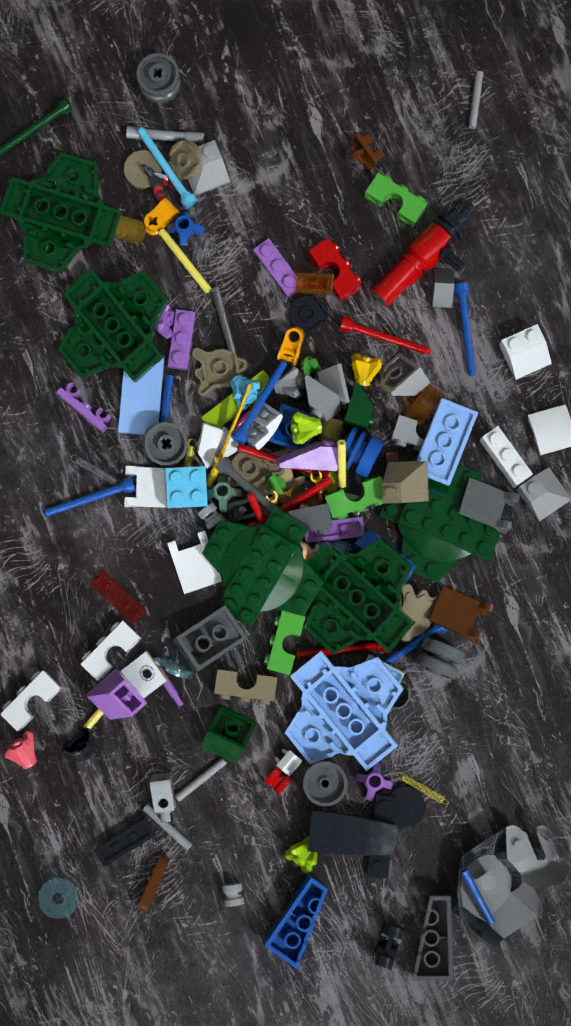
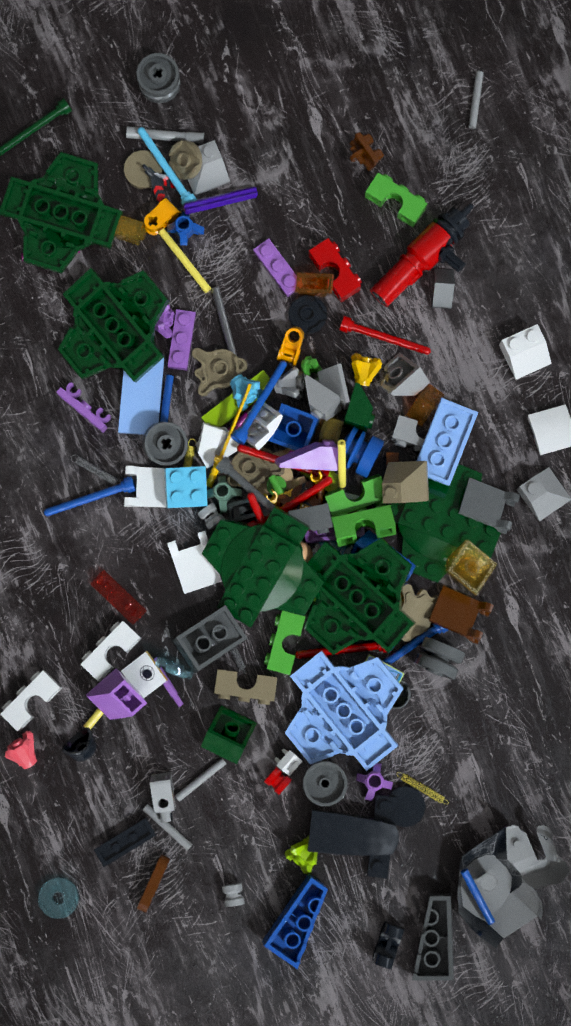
lime rock [291,412,322,445] -> none
blue piece [454,283,476,377] -> none
white brick [480,426,533,488] -> none
none -> dark purple axle [183,187,258,214]
none -> bright green arch [332,505,396,547]
none -> clear yellow slope [446,539,497,596]

